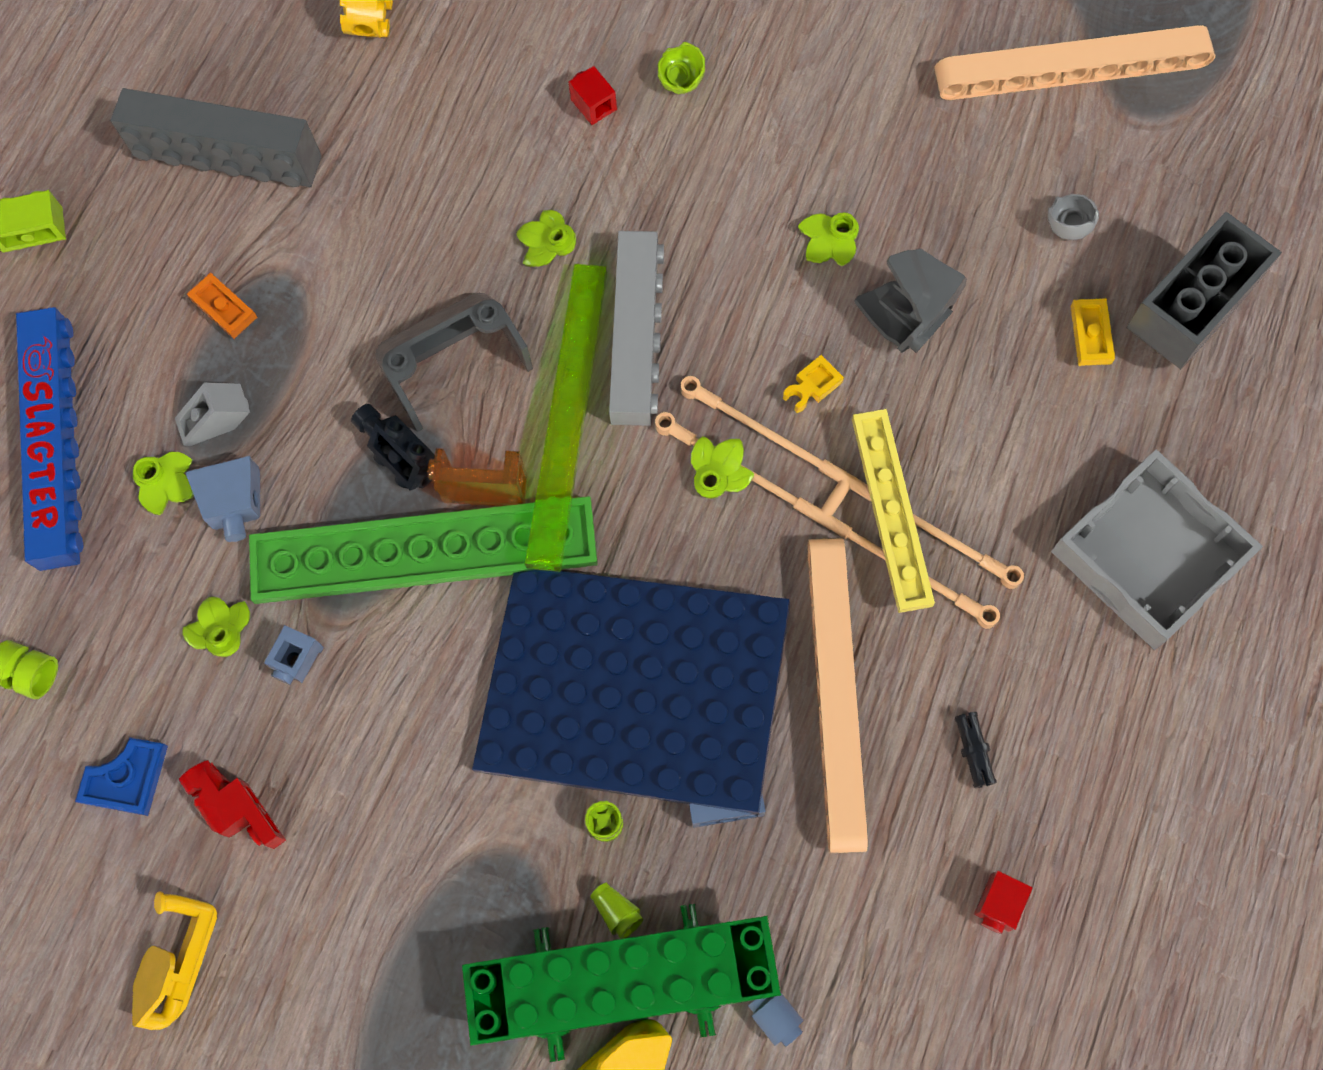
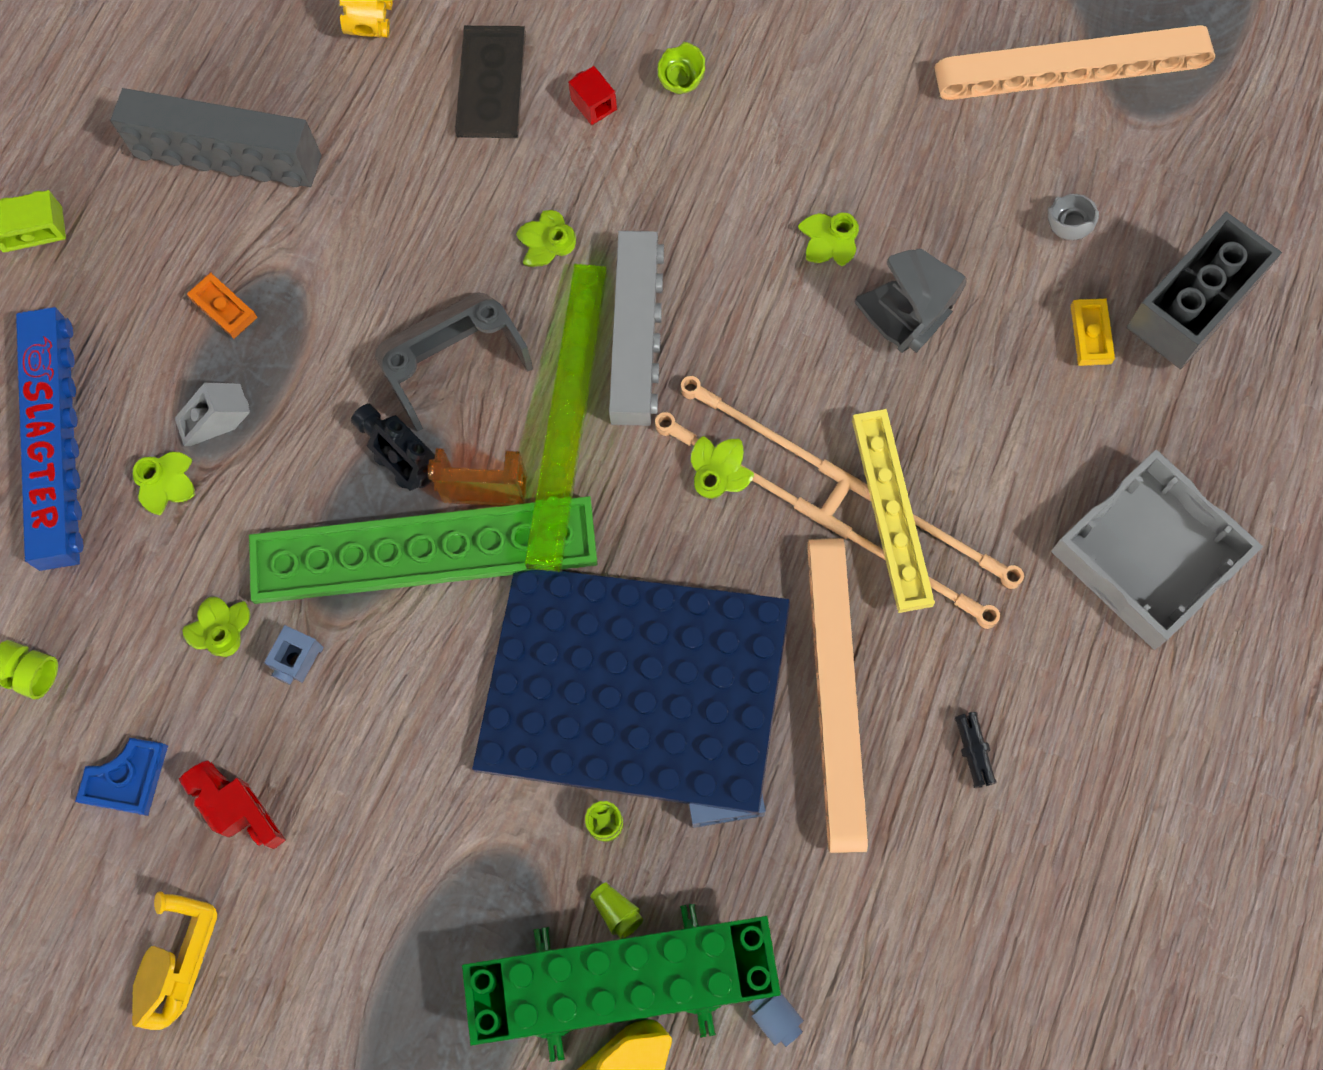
sand blue torso [186,456,260,542] -> none
yellow plate [783,355,844,413] -> none
red brick [974,871,1033,934] -> none
none -> clear smoke tile [455,25,526,138]

